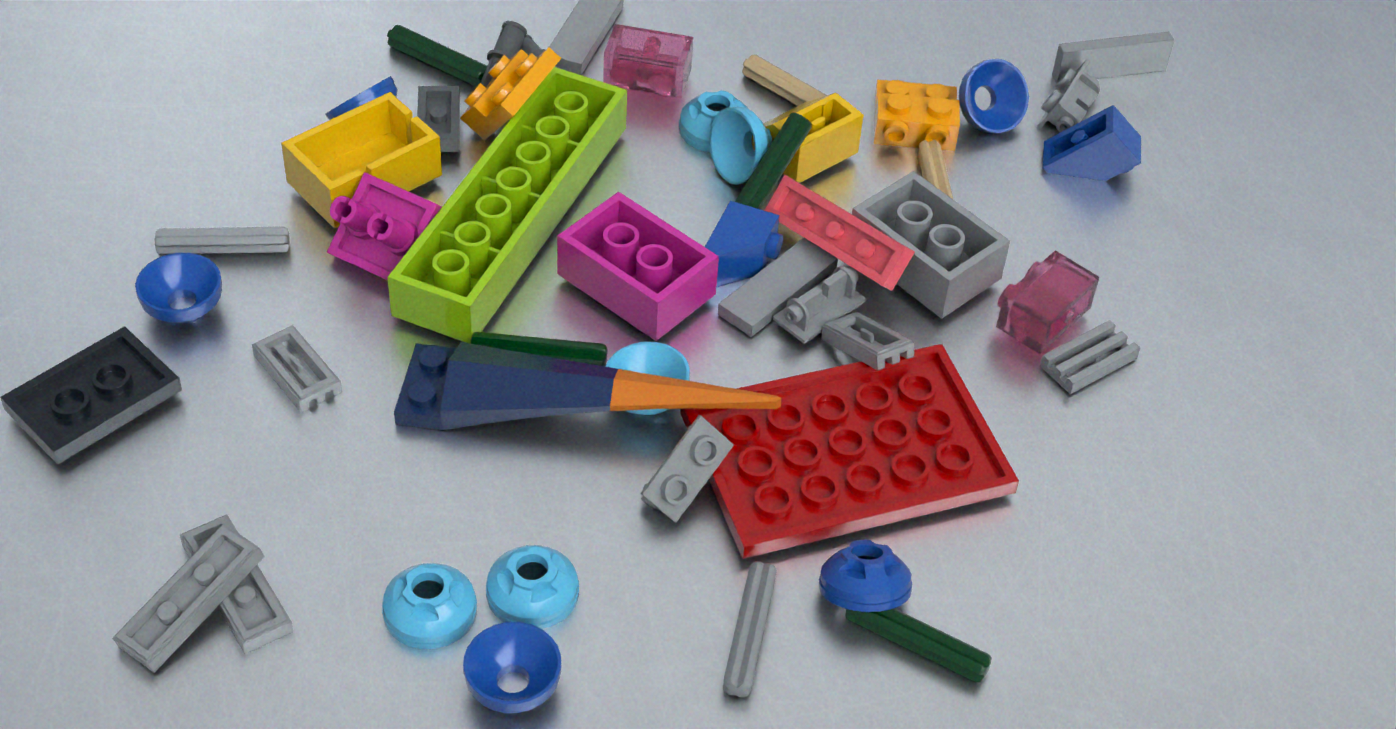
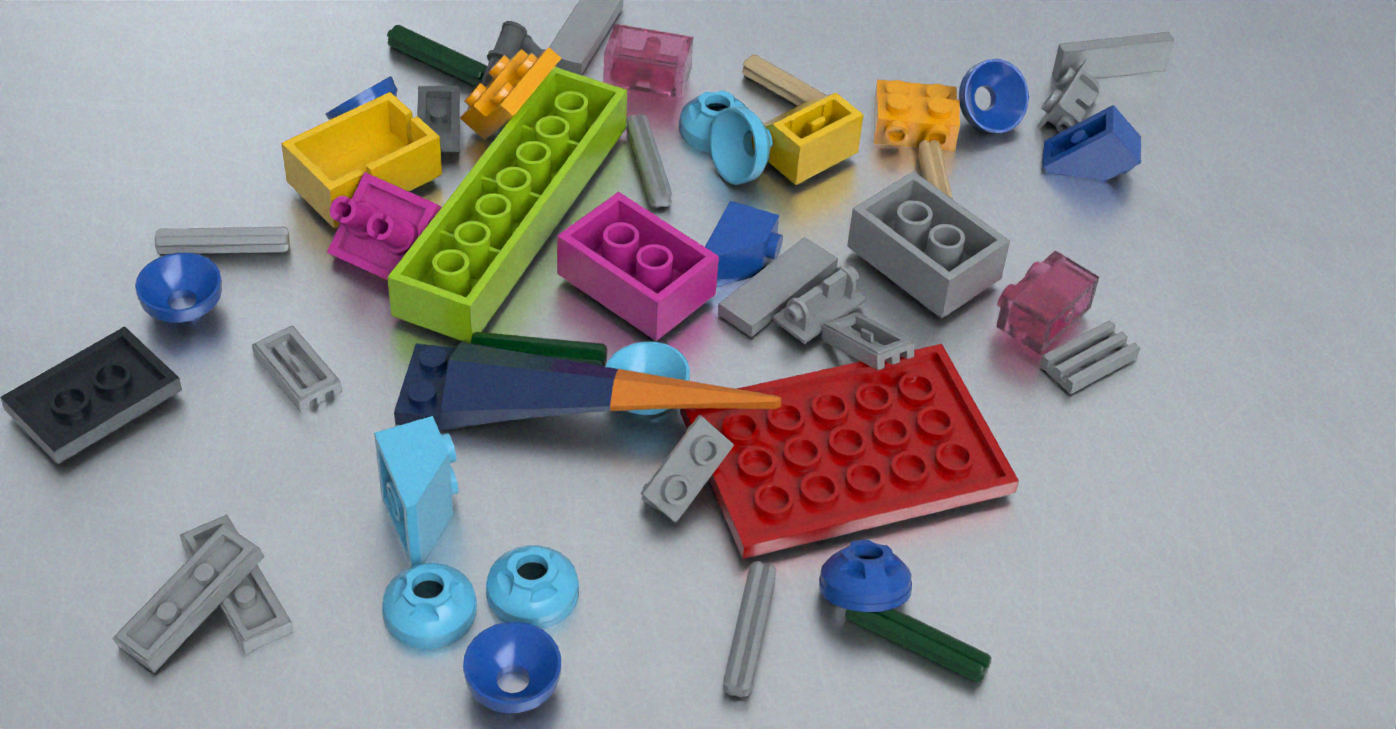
dark green axle [735,112,812,209] -> none
coral plate [764,175,915,291] -> none
none -> medium azure slope [374,416,459,567]
none -> light grey axle [626,114,672,209]

